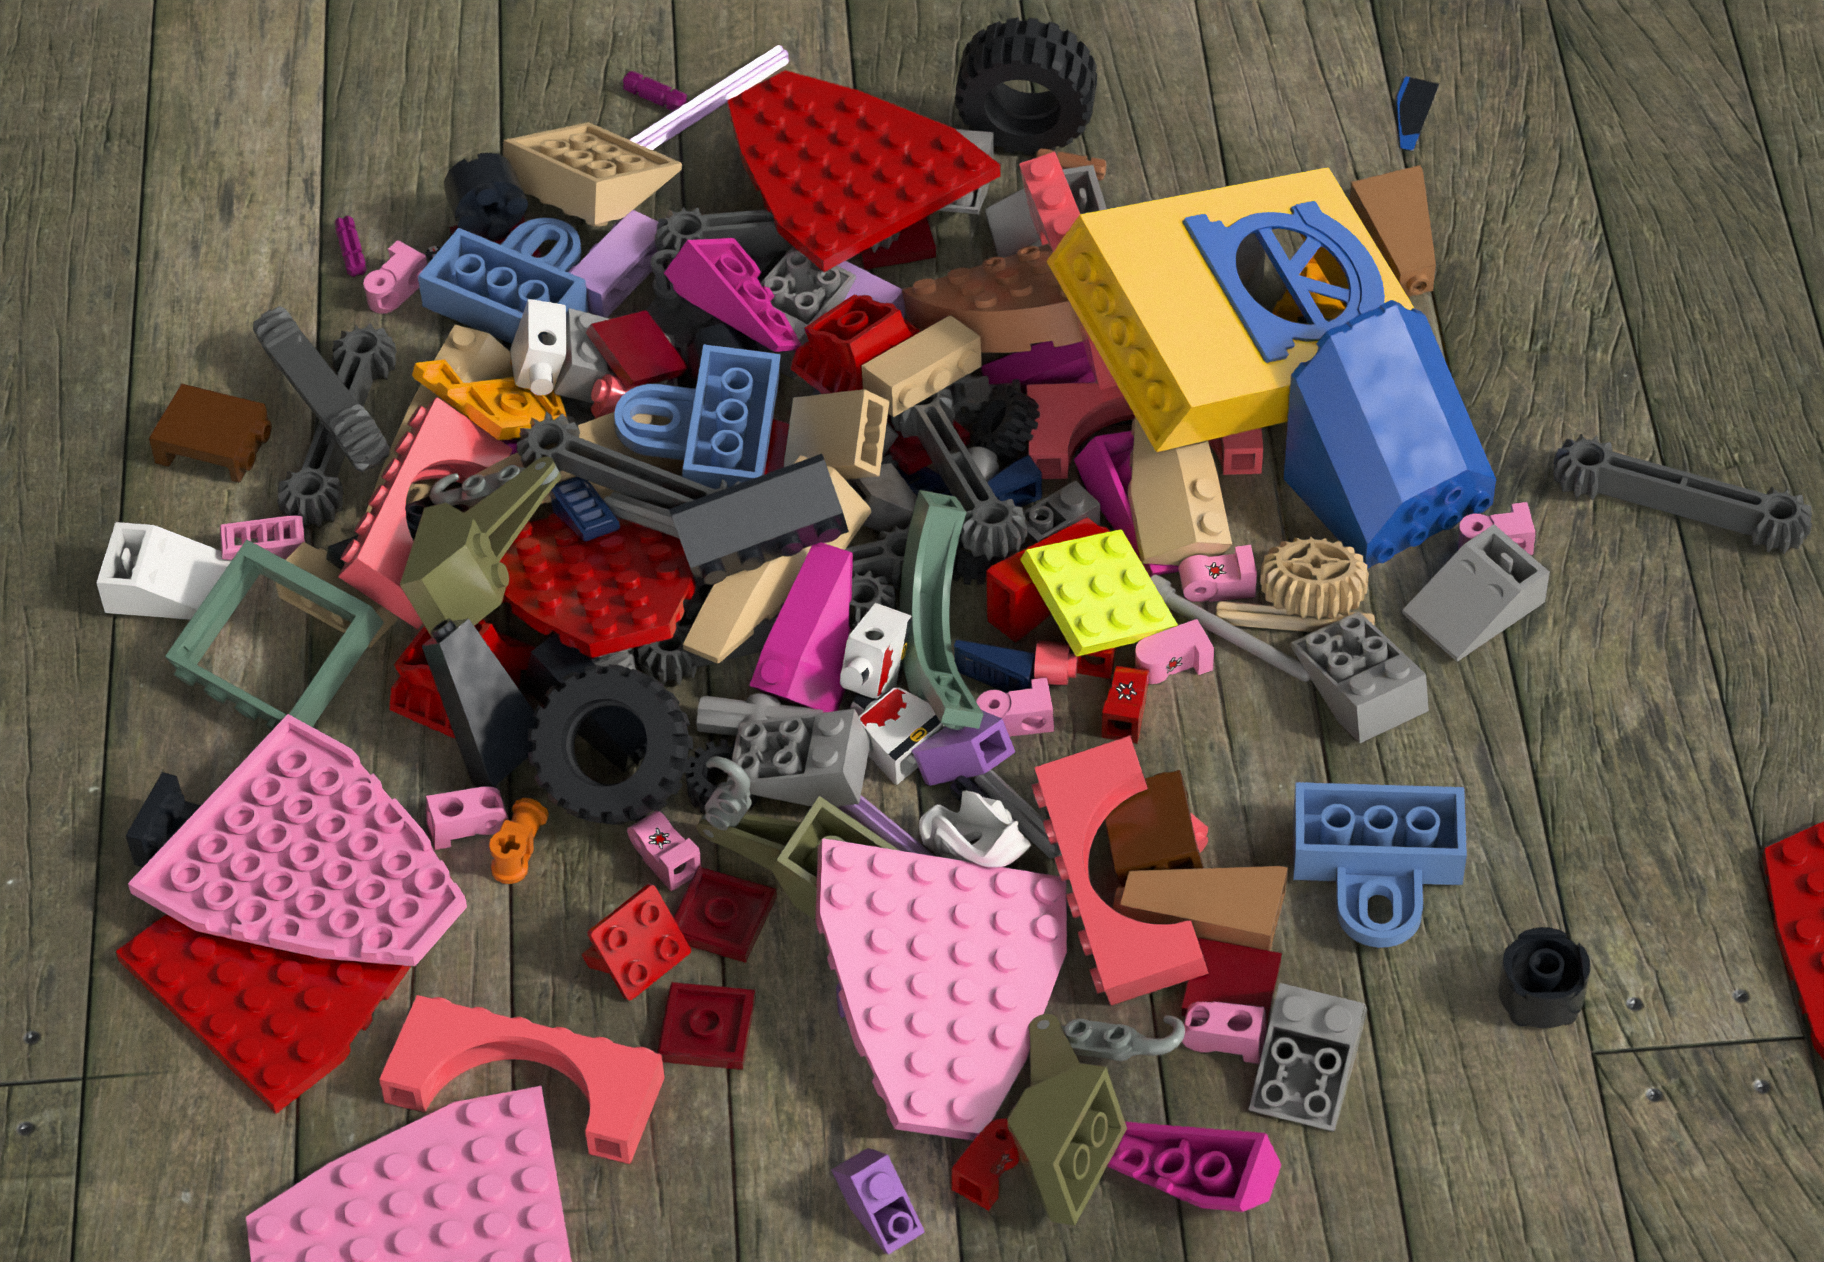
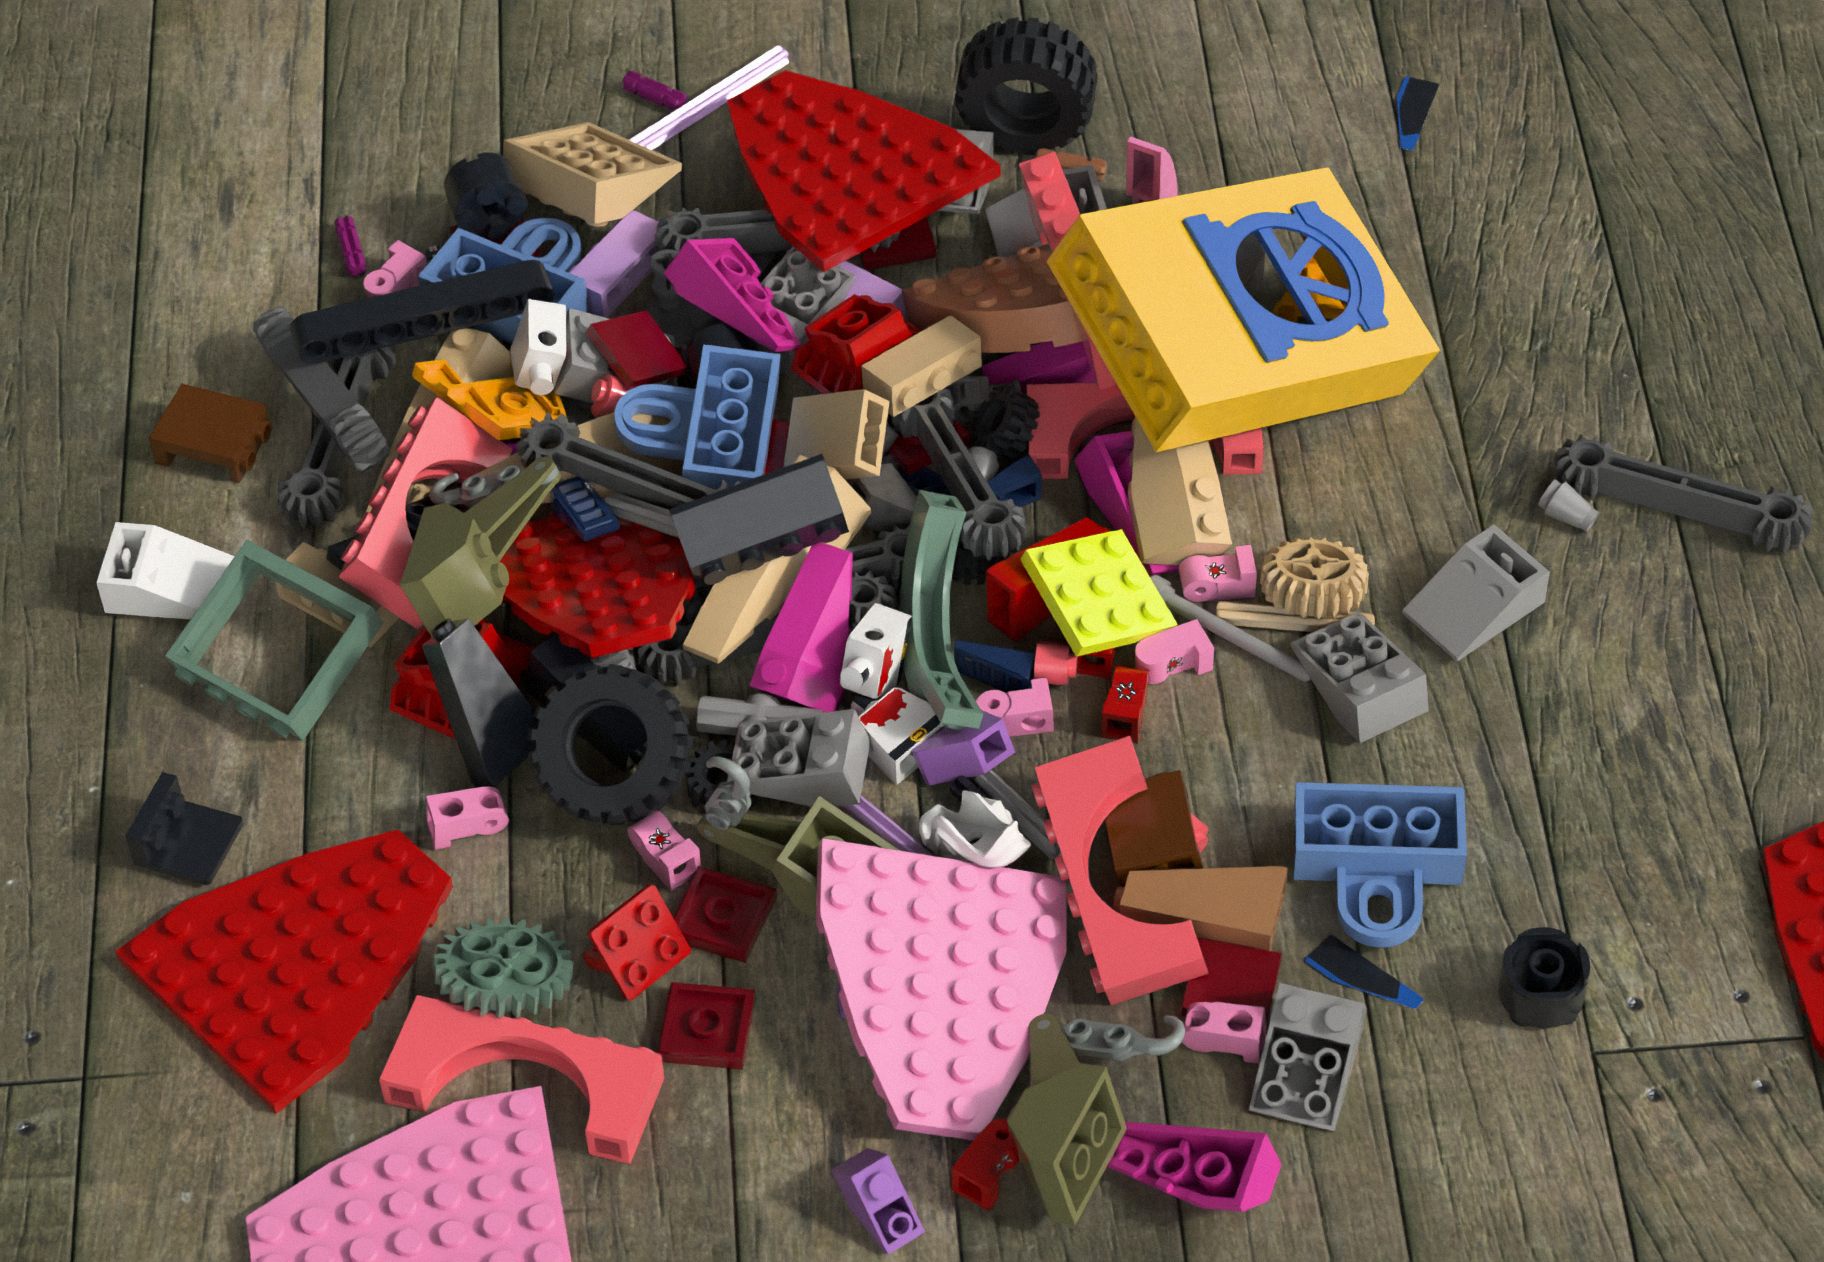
bright pink wing [128,714,467,966] -> none
bright pink slope [220,516,305,560] -> none
orange connector [489,797,549,884] -> none
flat silver slope [1023,480,1100,544] -> none
blue windscreen [1284,300,1496,569] -> none
medium nougat slope [1350,165,1436,297] -> none
bright pink leg [1458,502,1535,555] -> none
none -> black beam [290,260,555,364]
none -> sand green gear [433,917,573,1018]
none -> bright pink slope [1126,137,1177,205]
none -> black sticker [1305,935,1424,1009]
none -> light grey cone [1538,479,1600,532]

